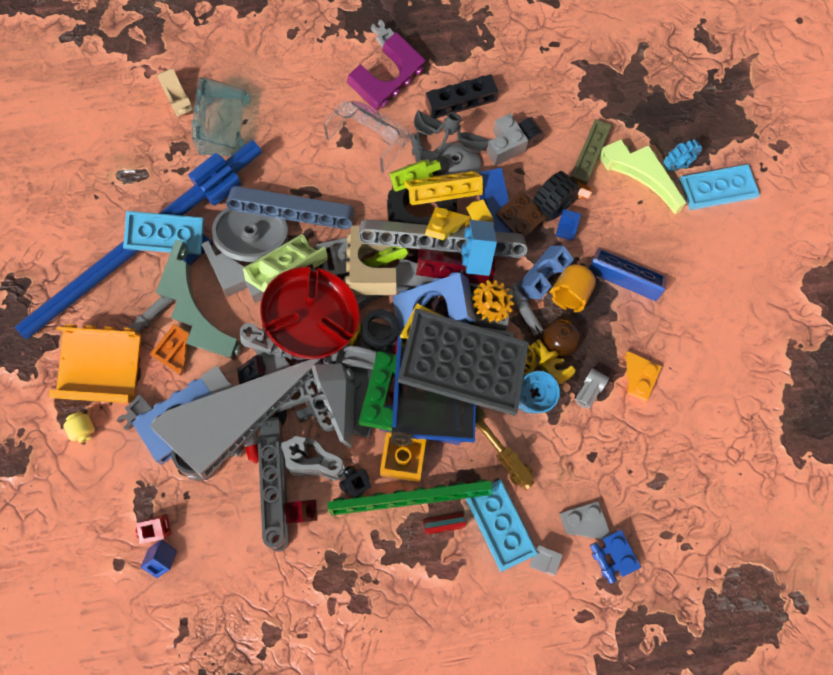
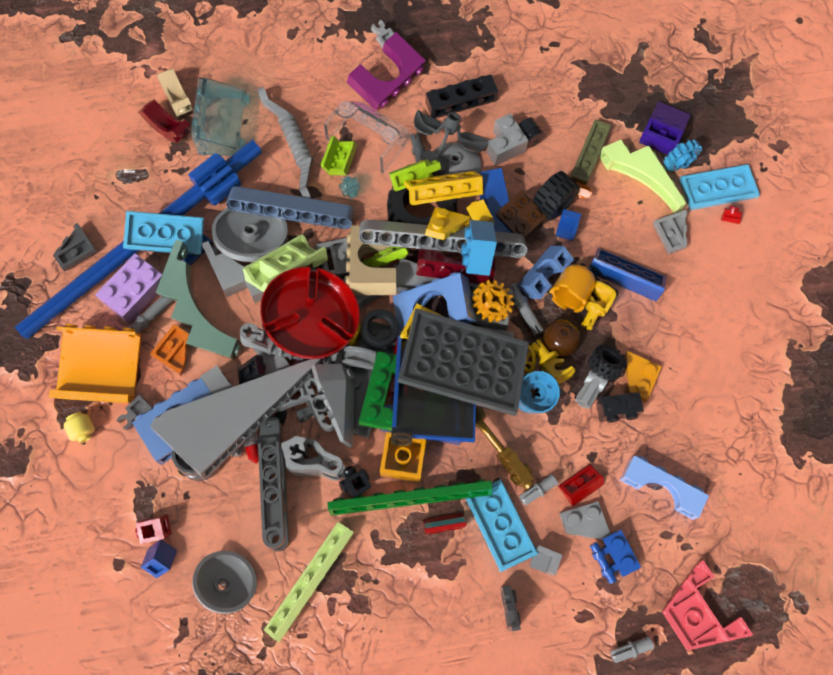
dark red brick [285,500,318,524] -> none
none -> dark grey wing [53,223,97,272]
none -> lavender brick [95,254,162,325]
none -> dark red arch [138,99,190,143]
none -> light grey dish [192,551,257,614]
none -> light grey piece [257,87,313,199]
none -> yellowish green plate [264,522,354,642]
none -> lime bracket [321,136,358,175]
none -> clear light blue gear [339,175,361,199]
none -> dark grey wing [500,586,521,631]
none -> light grey axle [519,474,558,505]
none -> red slope [558,464,604,506]
none -> yellow piece [581,281,616,330]
none -> black tyre [588,344,627,381]
none -> black brick [596,392,644,423]
none -> light grey axle [610,636,654,663]
none -> light blue arch [620,455,709,520]
none -> dark purple slope [639,101,690,155]
none -> light grey wing [653,210,687,255]
none -> coral wing [662,560,753,650]
none -> red plate [721,205,743,224]

